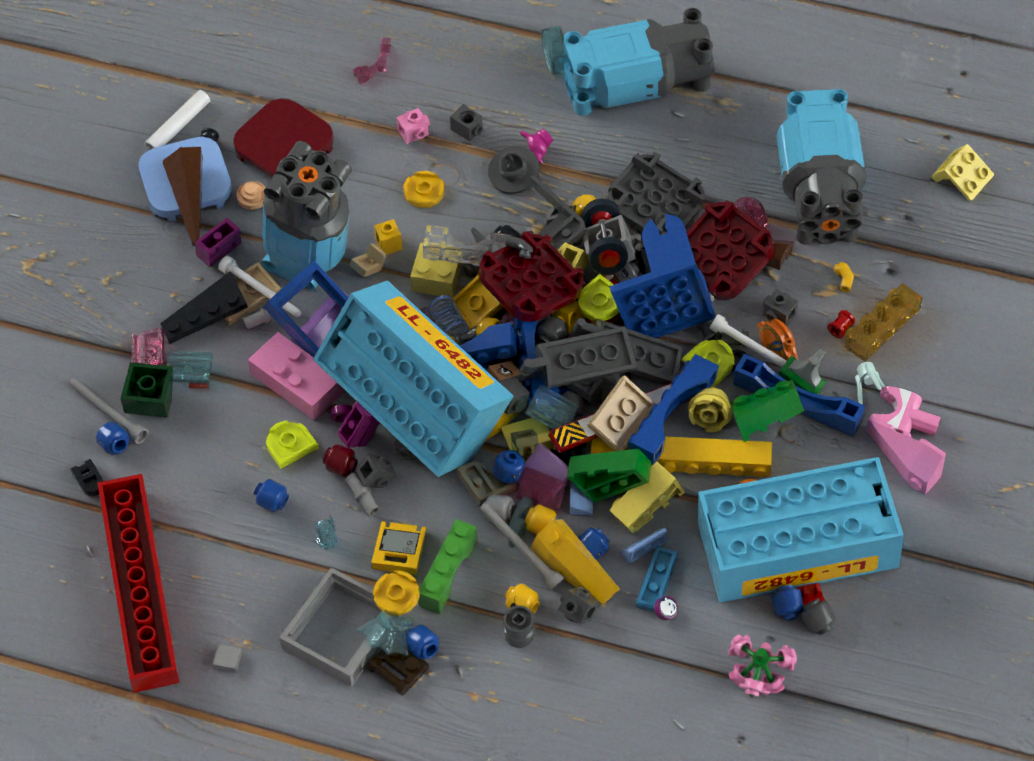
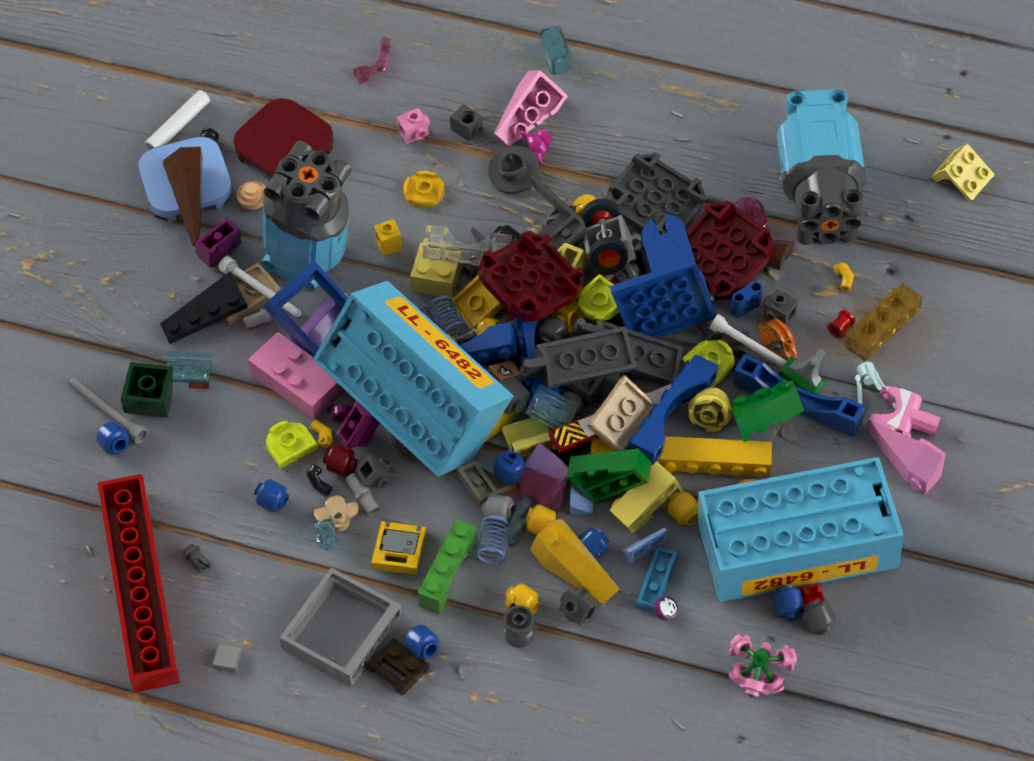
black plate [70,459,103,496] -> none
clear pink plate [132,327,164,366] -> none
tan bracket [349,243,386,277] -> none
clear light blue arm [357,610,414,656] -> none
yellow tile [373,570,420,616] -> none
light grey piece [481,504,565,590] -> none
dark grey arm [505,235,533,259] -> none
olive tile [511,429,539,456] -> none
medium azure piece [564,8,715,116] -> none
none -> dark grey pin [183,544,211,573]
none -> black arm [306,464,333,496]
none -> yellow arm [310,419,333,448]
none -> tan plate [314,495,359,532]
none -> light blue piece [477,515,510,564]
none -> bright pink wedge [494,70,568,147]
none -> yellow head [667,492,698,526]
none -> blue piece [731,282,763,317]

